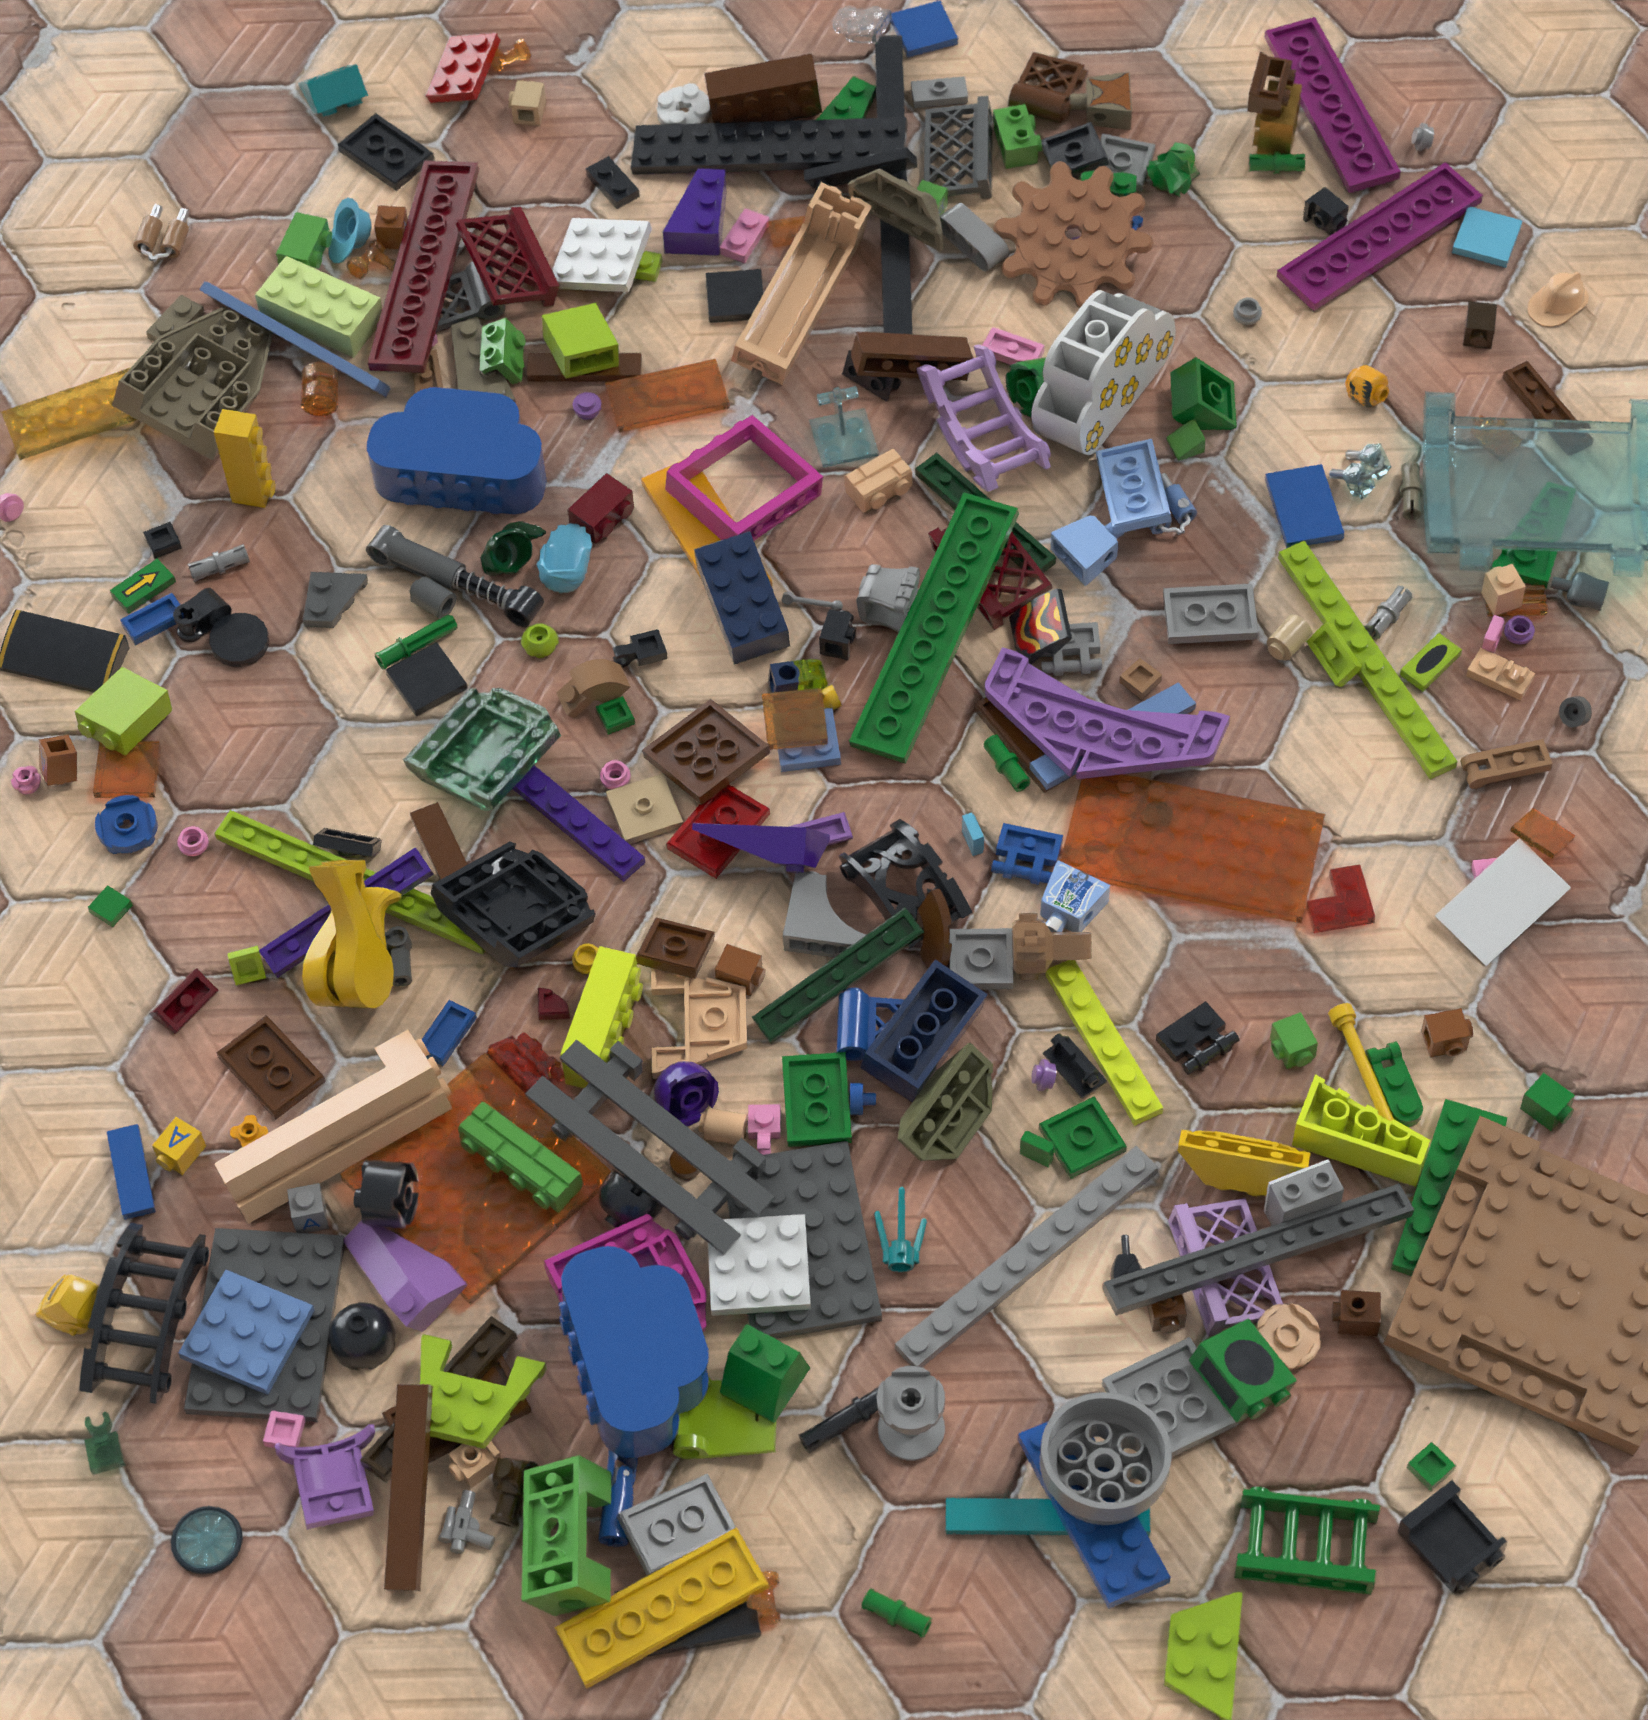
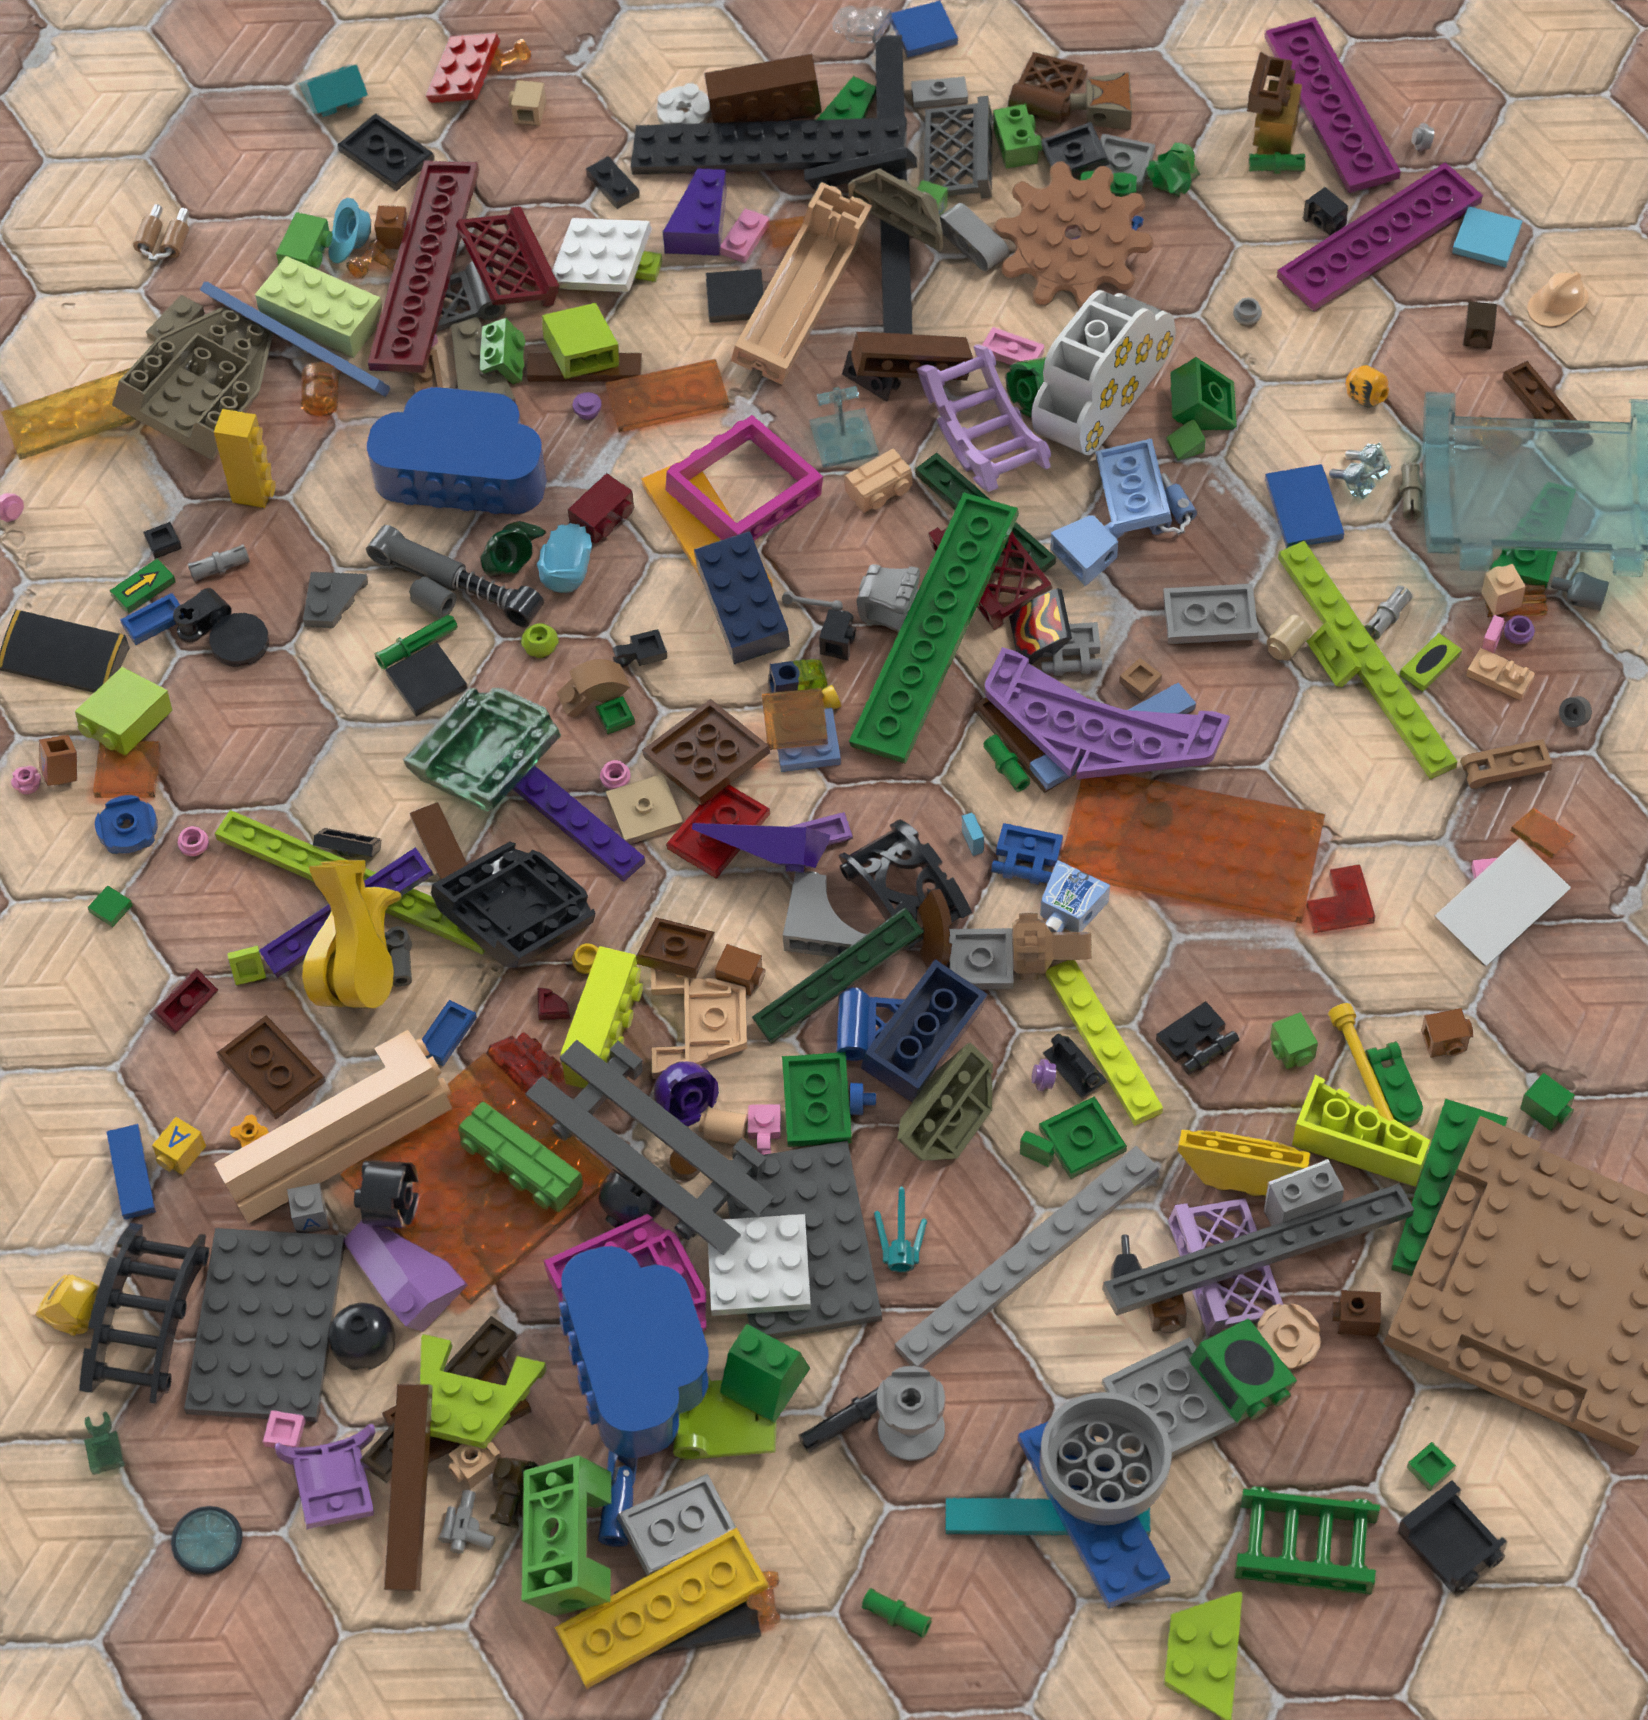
medium blue plate [178,1270,315,1395] -> none

